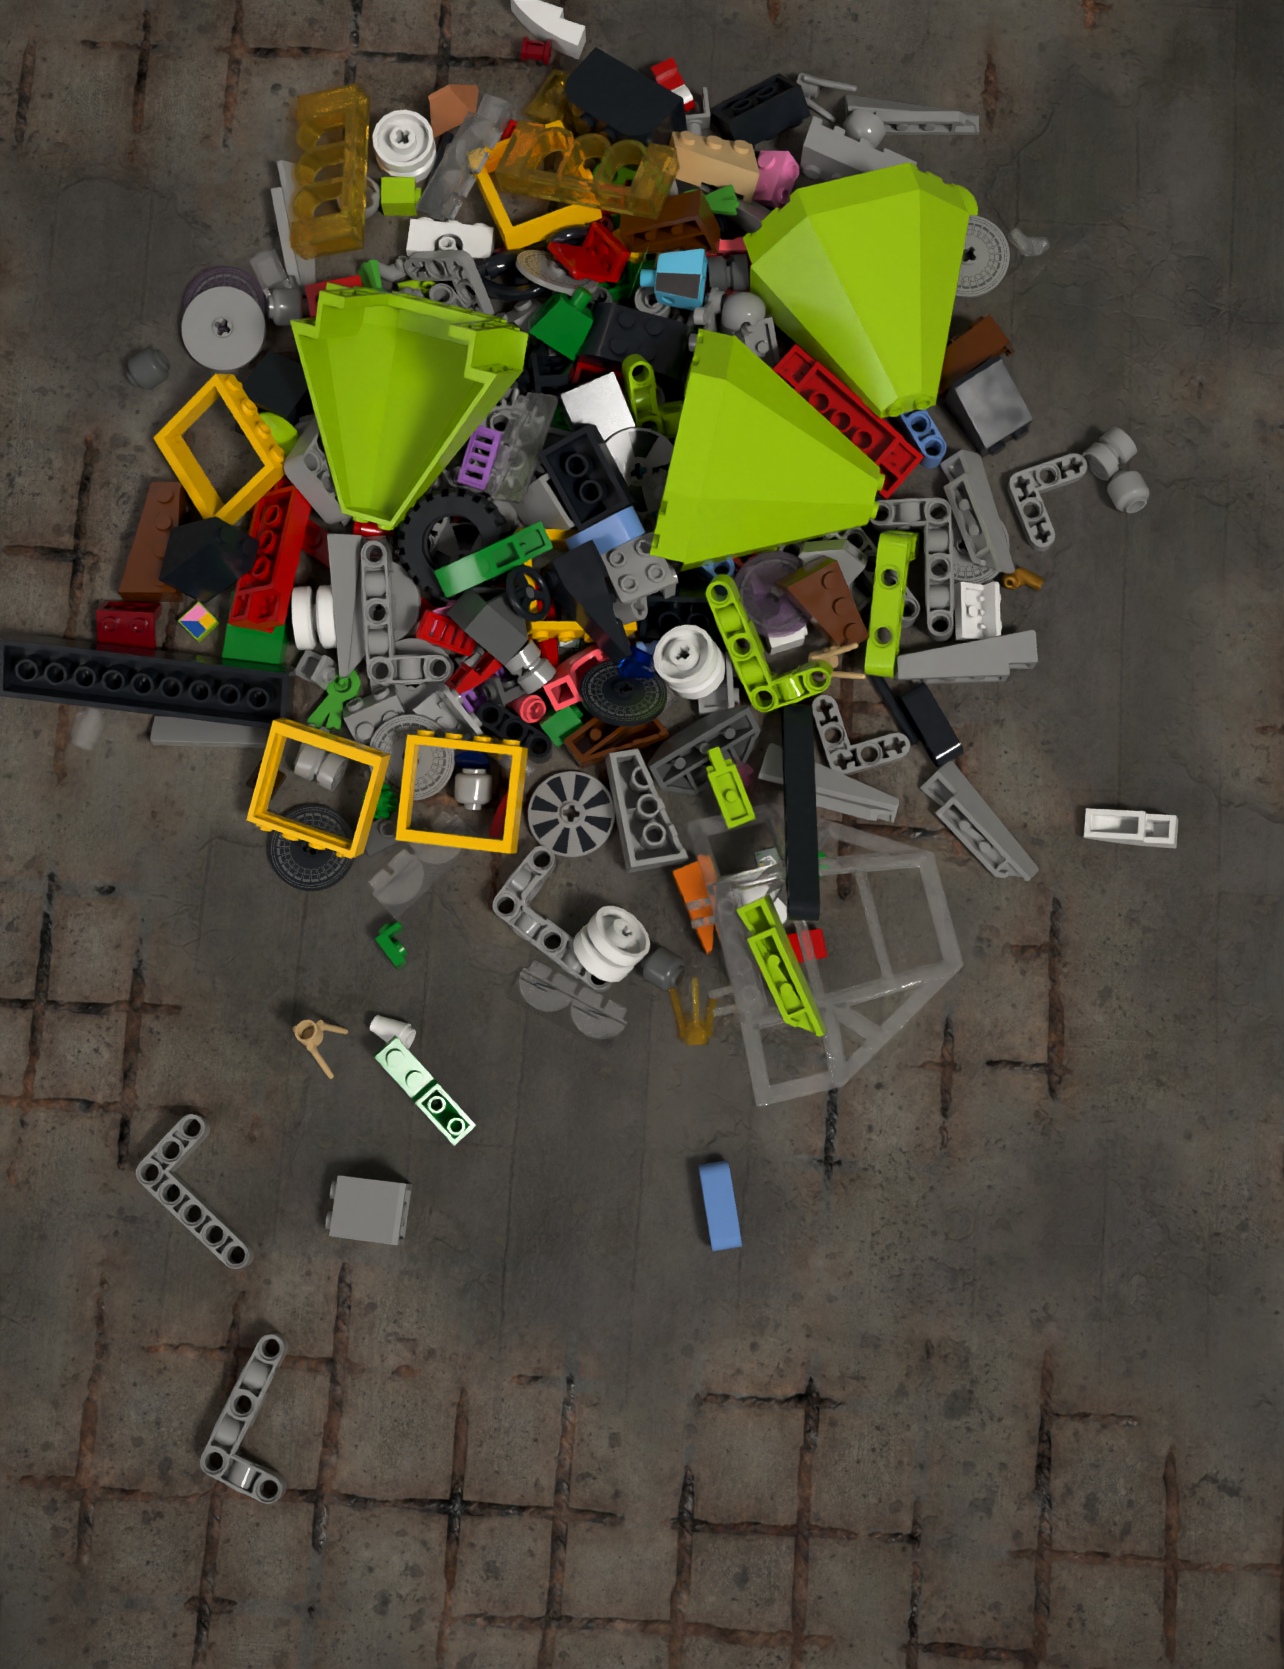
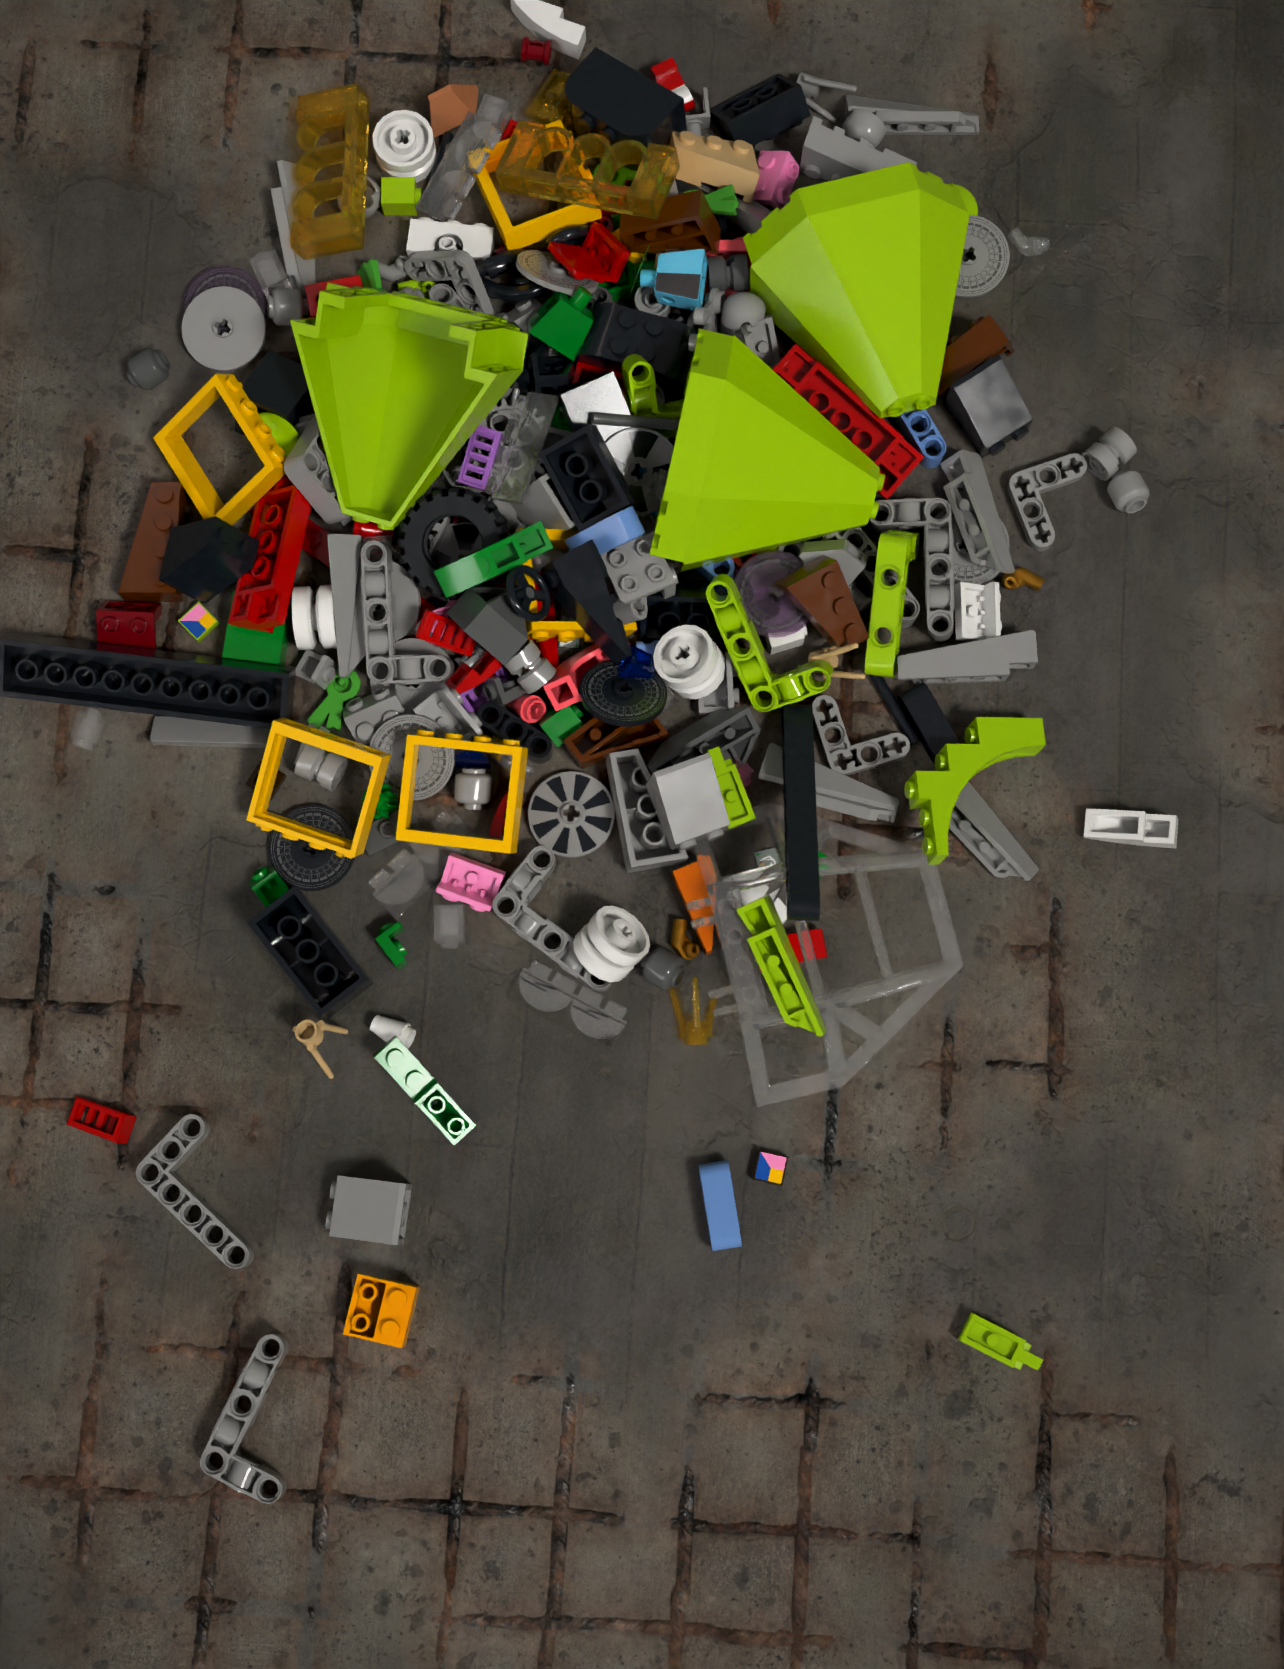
none -> red slope [66,1096,136,1144]
none -> black brick [247,886,374,1021]
none -> green bracket [248,865,290,907]
none -> light orange slope [343,1274,420,1348]
none -> clear brick [434,905,466,949]
none -> bright pink bracket [435,852,506,912]
none -> dark grey bar [591,412,680,431]
none -> light grey slope [646,753,730,851]
none -> pearl gold arm [670,919,700,960]
none -> tile [752,1150,788,1186]
none -> lime arch [904,717,1046,865]
none -> lime hinge [957,1312,1043,1370]

